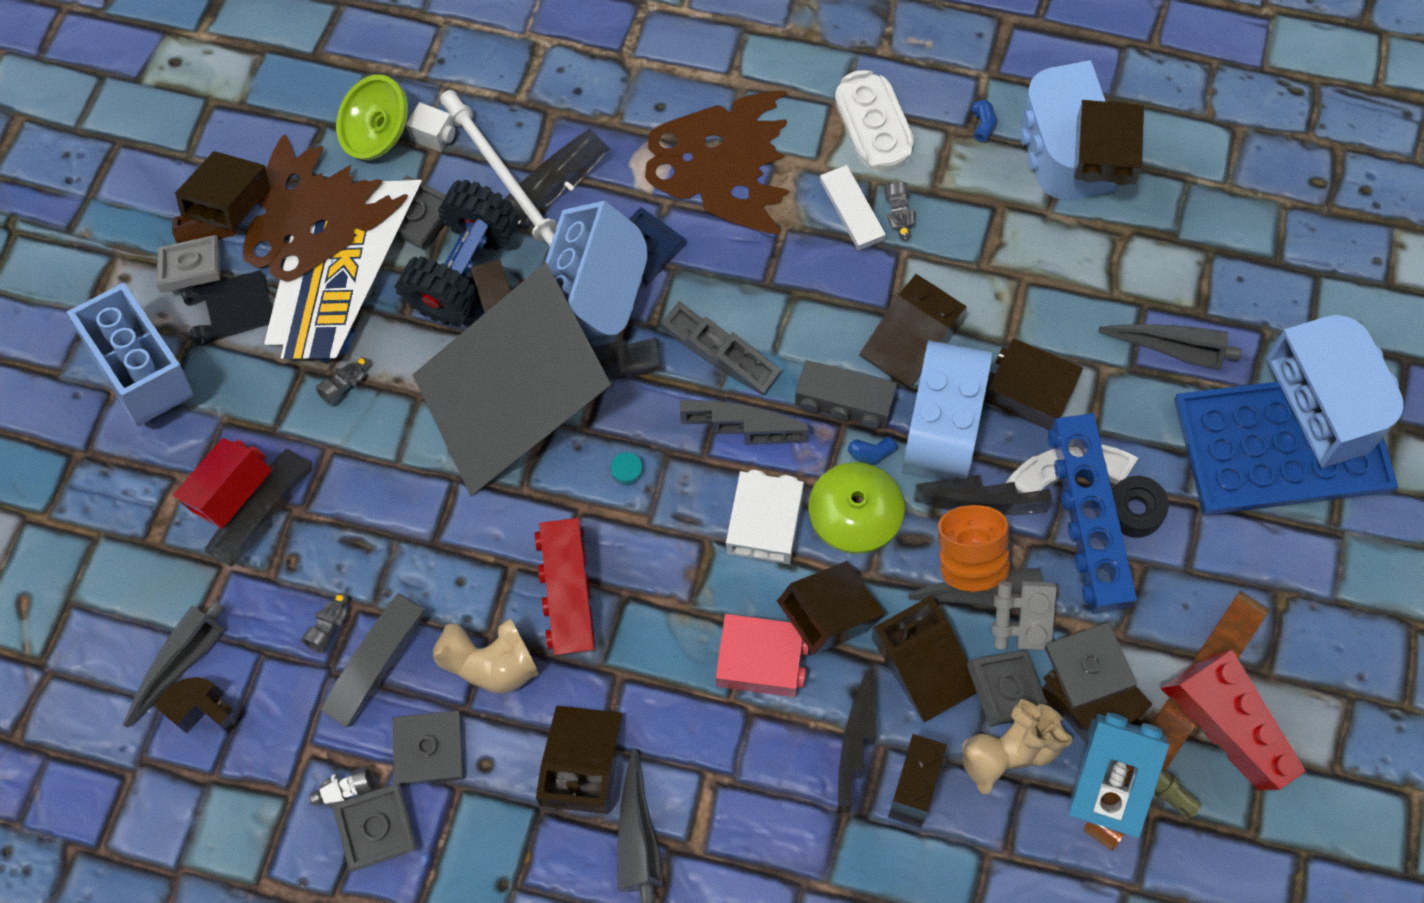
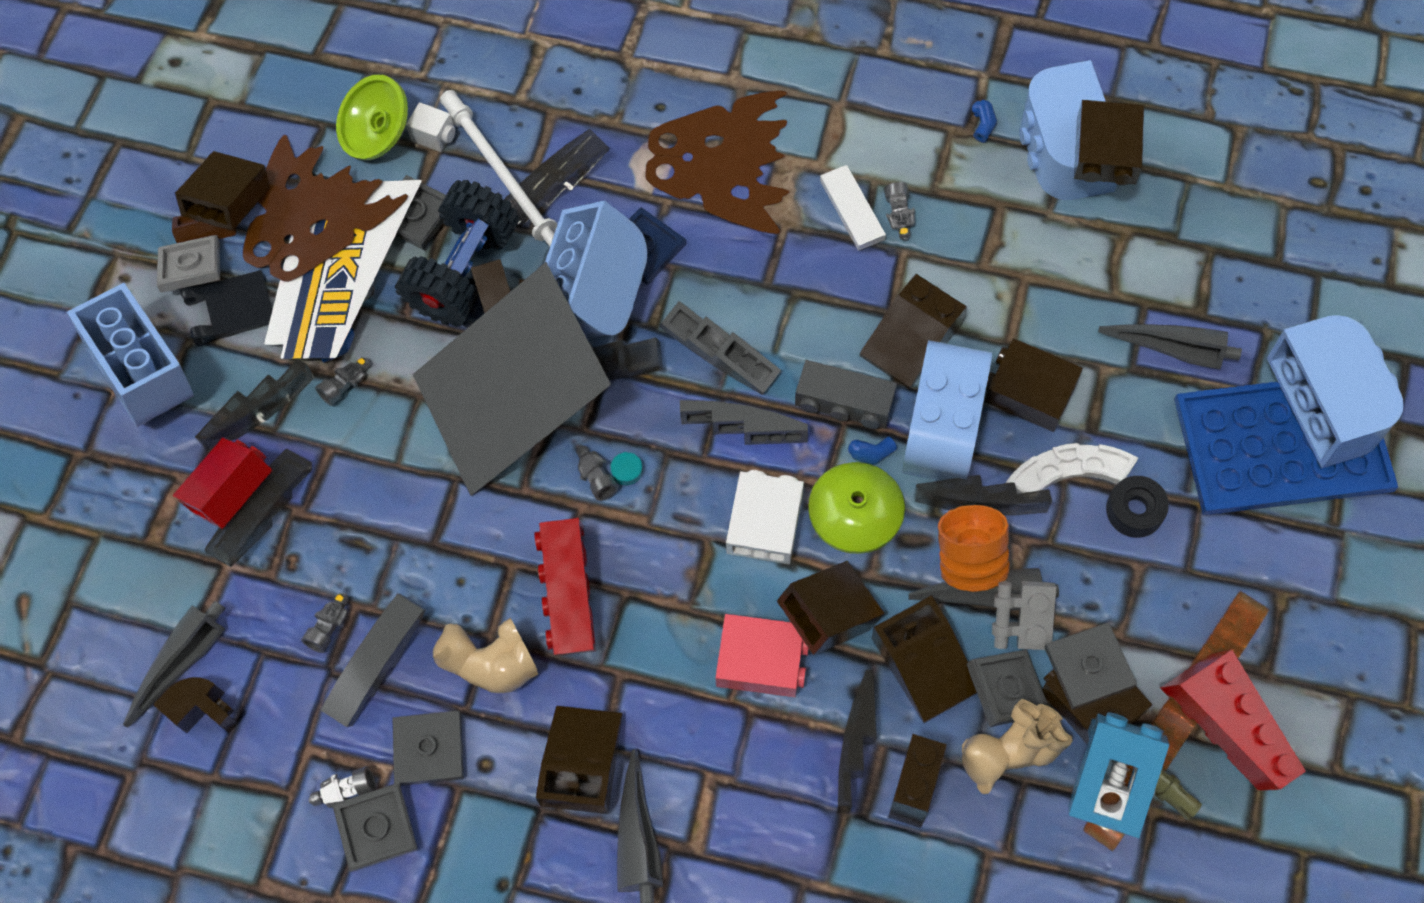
white tile [835,70,914,171] -> none
blue brick [1048,413,1137,614] -> none
none -> clear smoke slope [195,358,315,452]
none -> flat silver piece [576,445,618,501]

